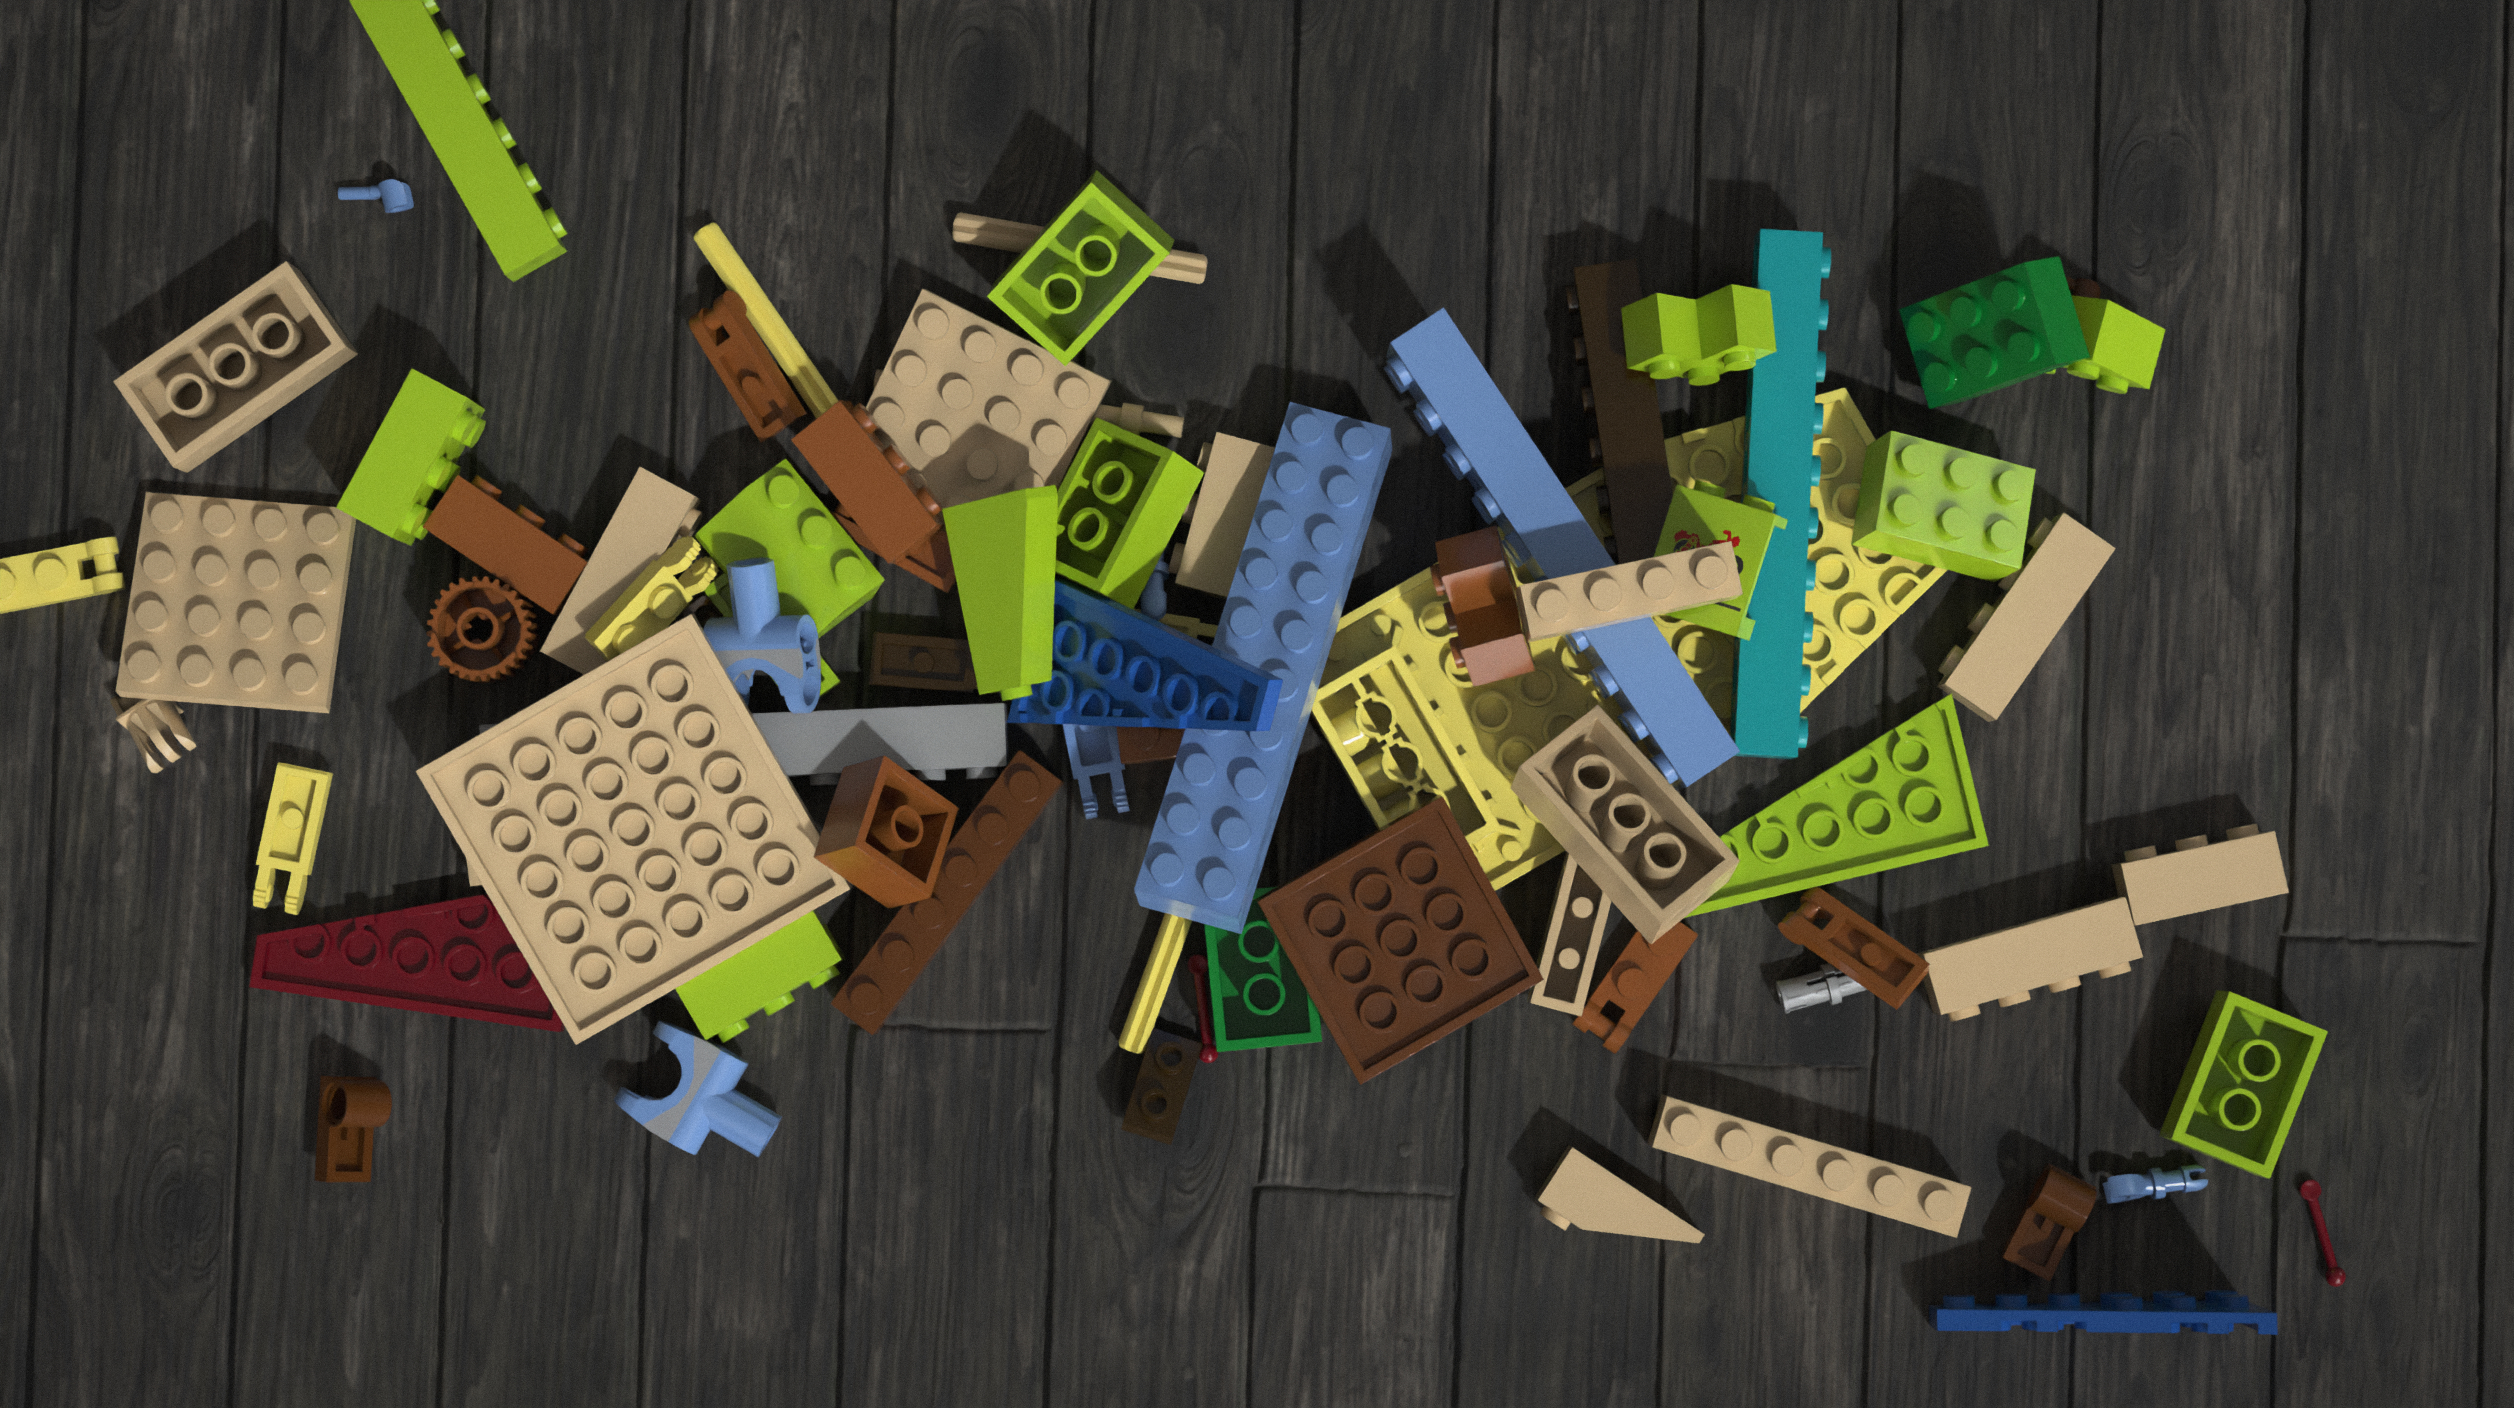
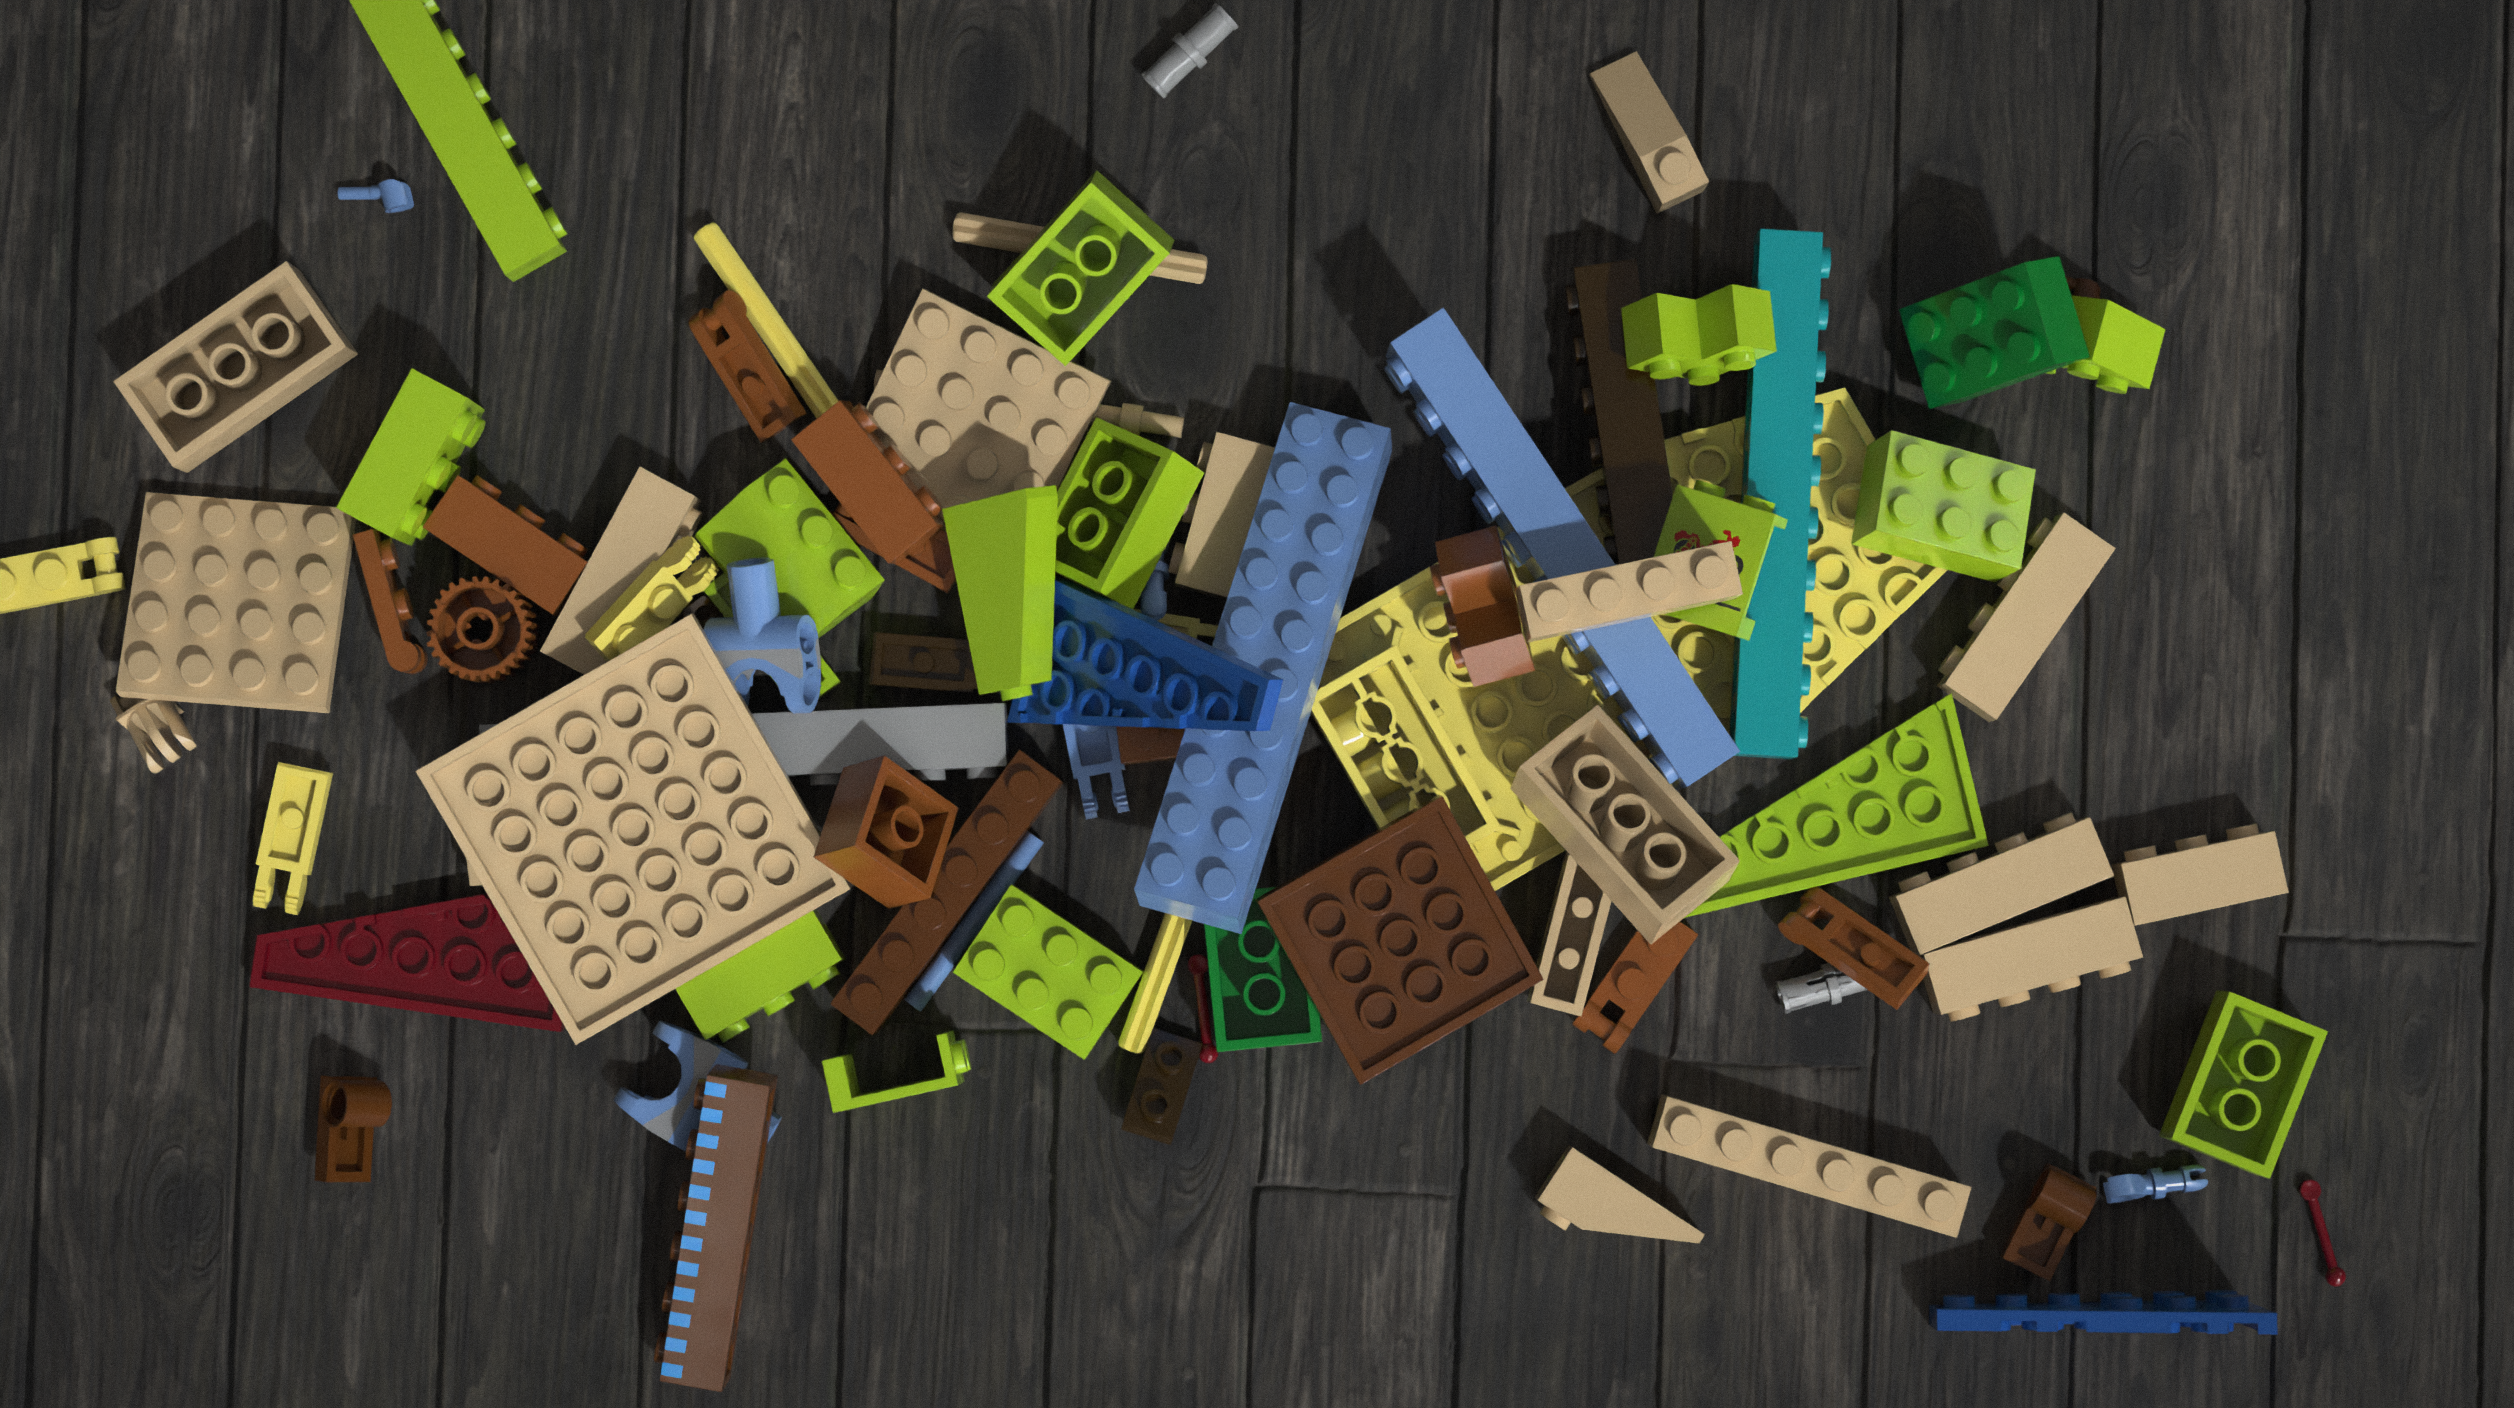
none -> dark orange plate [353,529,428,674]
none -> reddish brown brick [654,1064,778,1392]
none -> lime panel [822,1030,971,1113]
none -> medium blue bar [904,831,1044,1012]
none -> lime brick [953,884,1144,1060]
none -> light grey pin [1141,2,1238,99]
none -> tan slope [1589,51,1709,214]
none -> tan brick [1889,812,2114,955]

